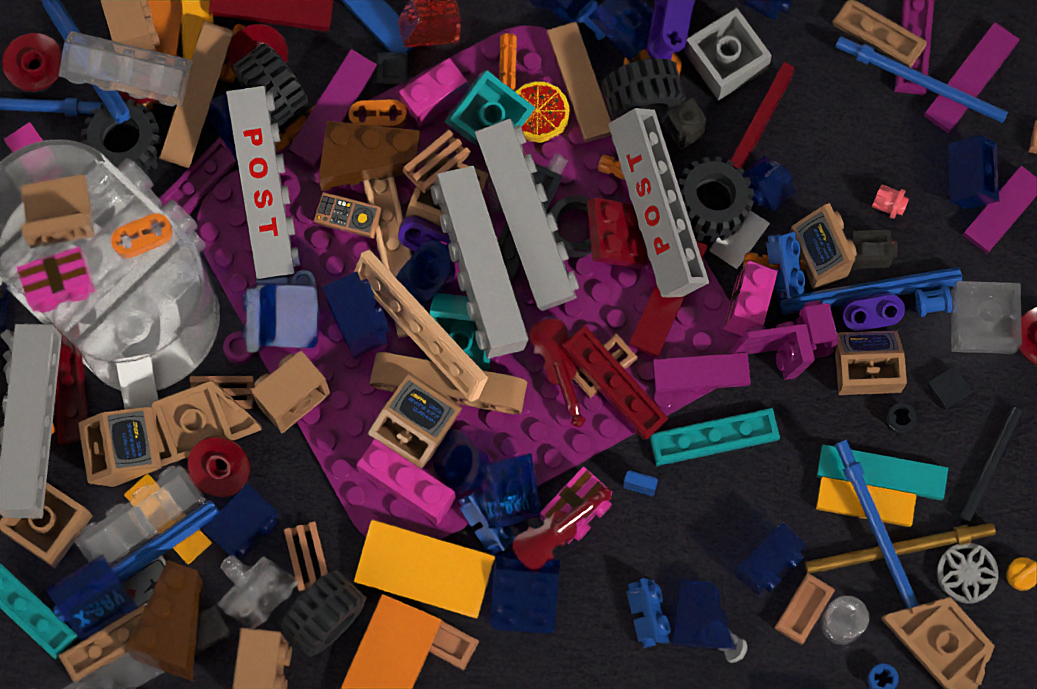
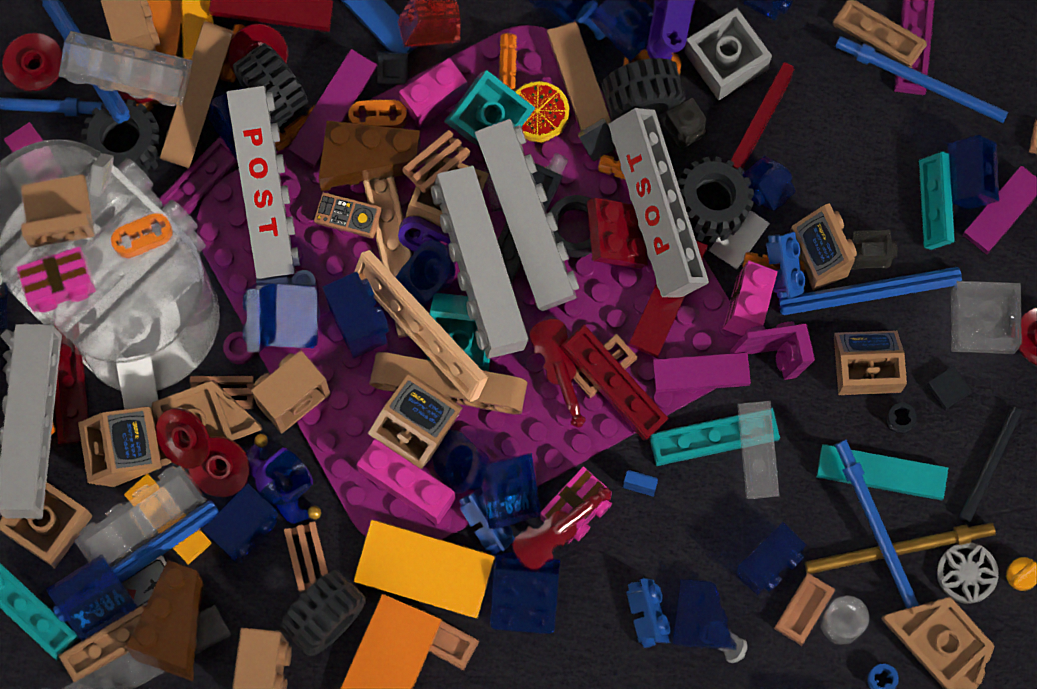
clear plate [218,556,299,629] -> none
magenta brick [796,300,838,358] -> none
light orange tile [816,477,917,527] -> none
dark purple plate [841,292,905,331] -> none
coral hose [872,184,909,219] -> none
blue bush [915,285,952,317] -> none
magenta tile [924,23,1020,134] -> none
none -> light grey tile [89,154,114,197]
none -> dark red dish [156,408,210,469]
none -> clear blue piece [246,434,321,524]
none -> black tile [577,118,616,162]
none -> clear tile [737,401,779,499]
none -> teal tile [919,152,955,250]

